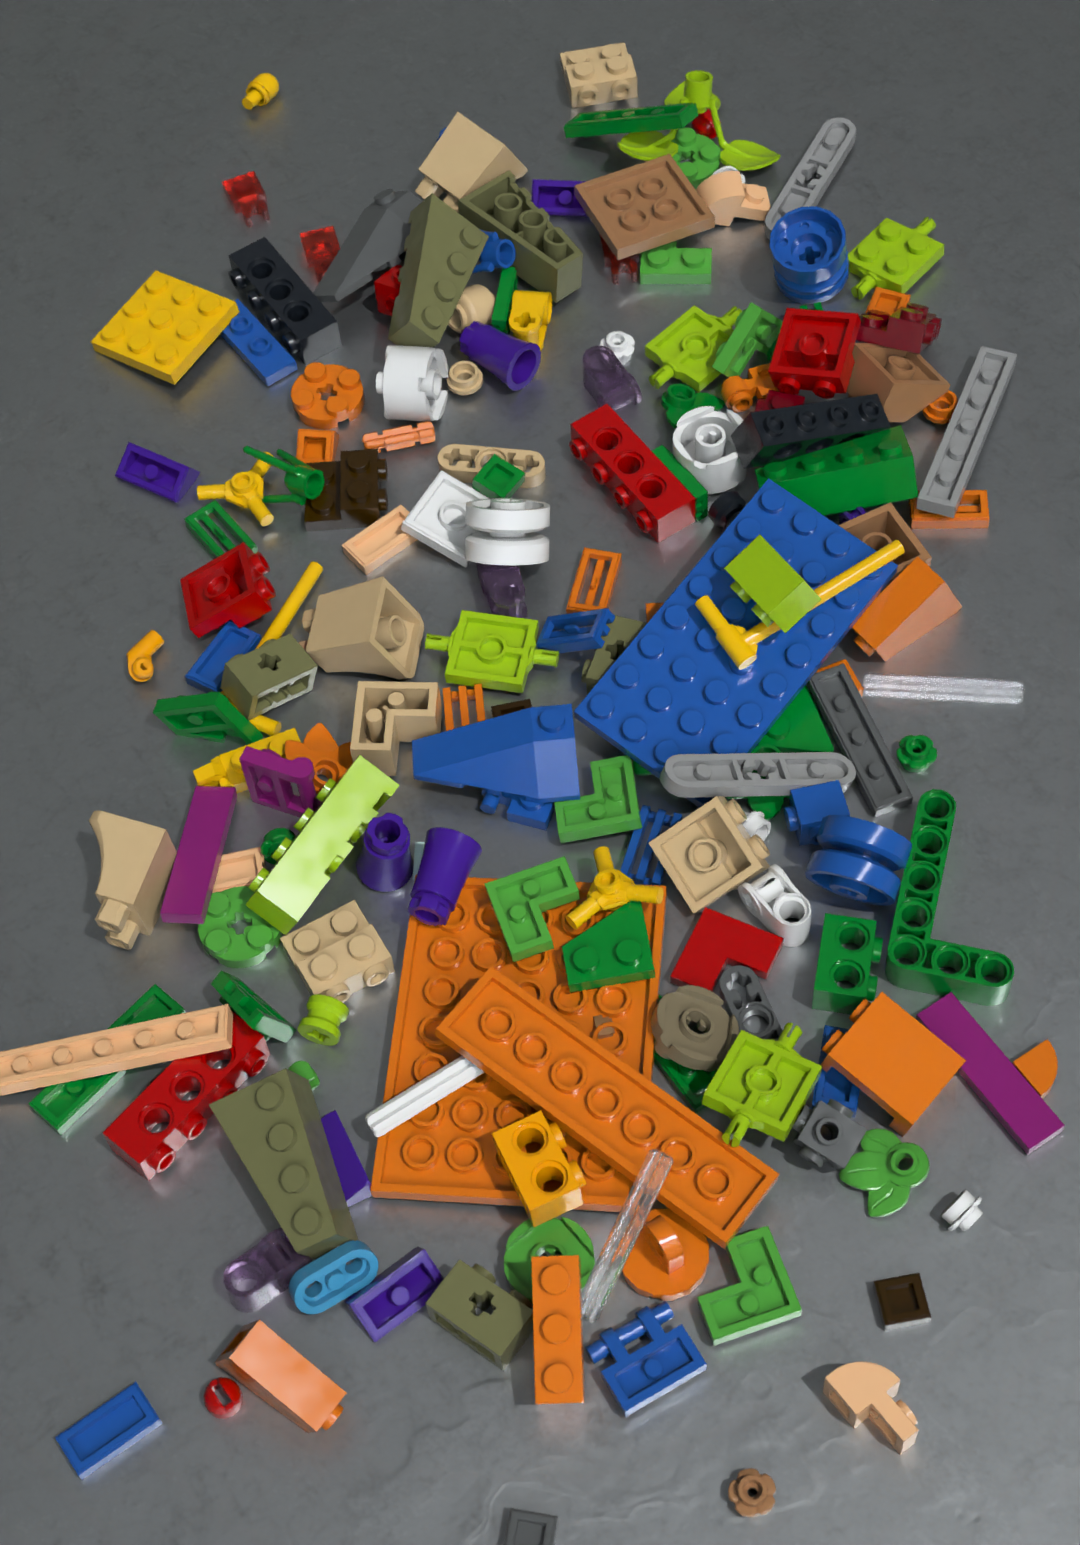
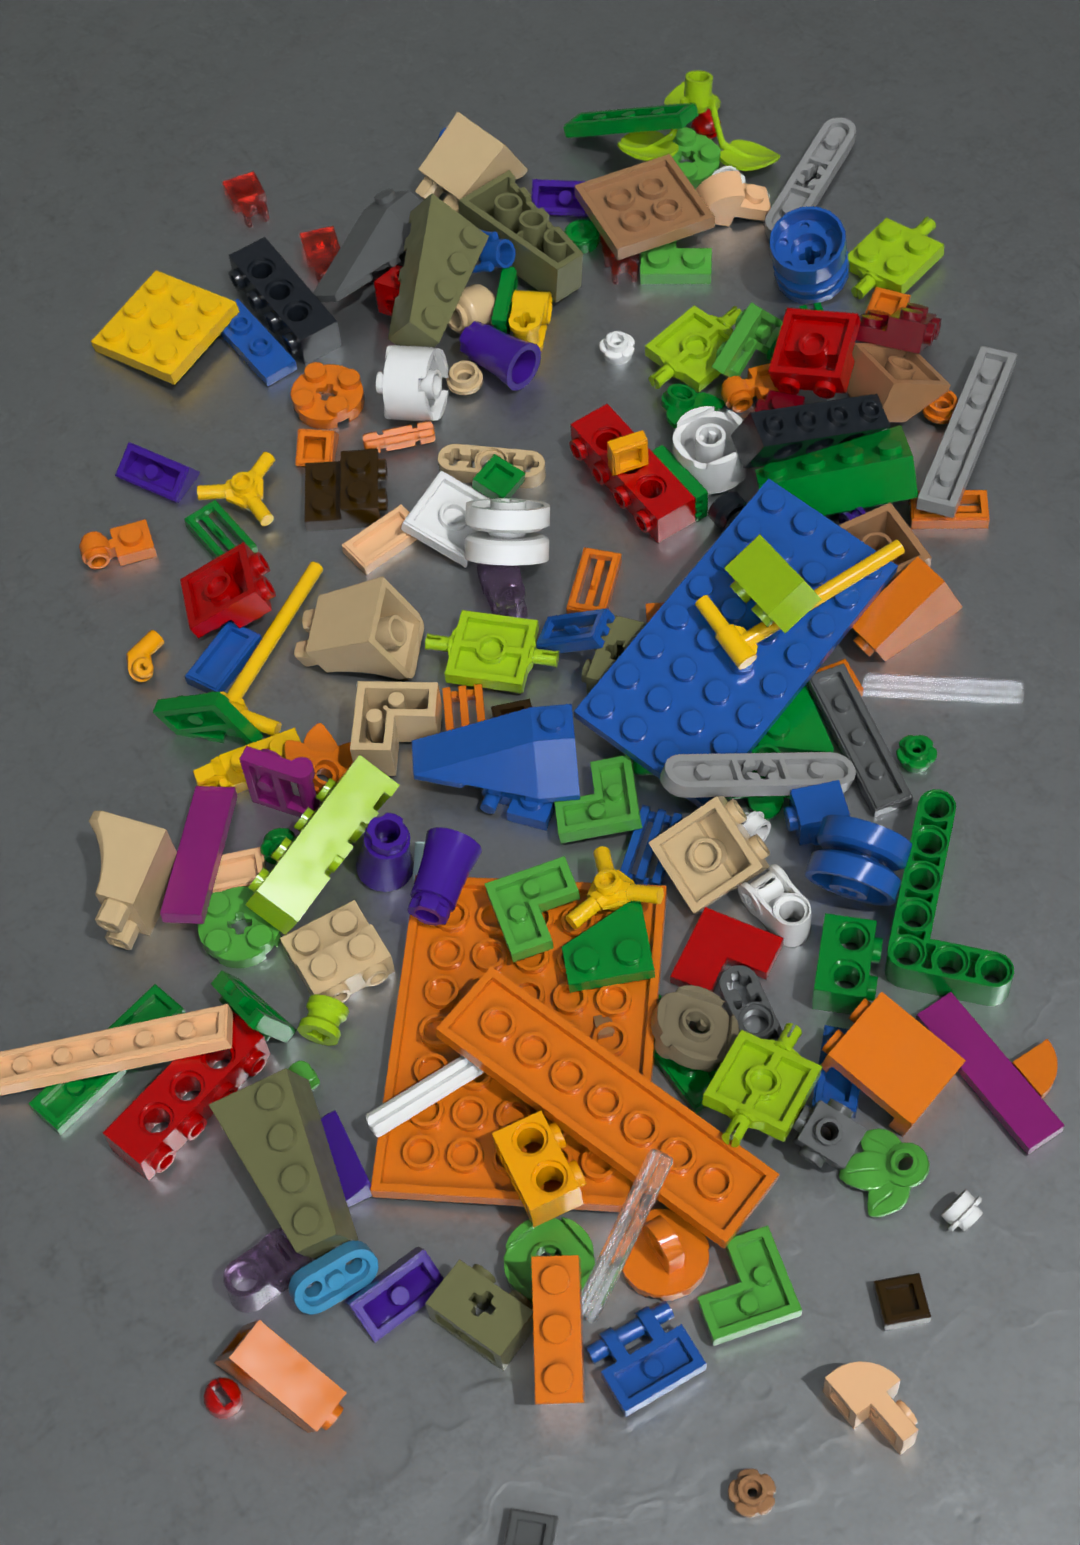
blue tile [55,1382,163,1480] -> none
olive brick [220,633,318,721] -> none
yellow cylinder [242,73,279,110] -> none
green plant [243,446,324,505] -> none
tan plate [560,42,638,108] -> none
clear purple piece [583,346,642,411] -> none
none -> orange plate [79,519,157,569]
none -> green tile [564,220,600,254]
none -> light orange tile [607,430,648,476]

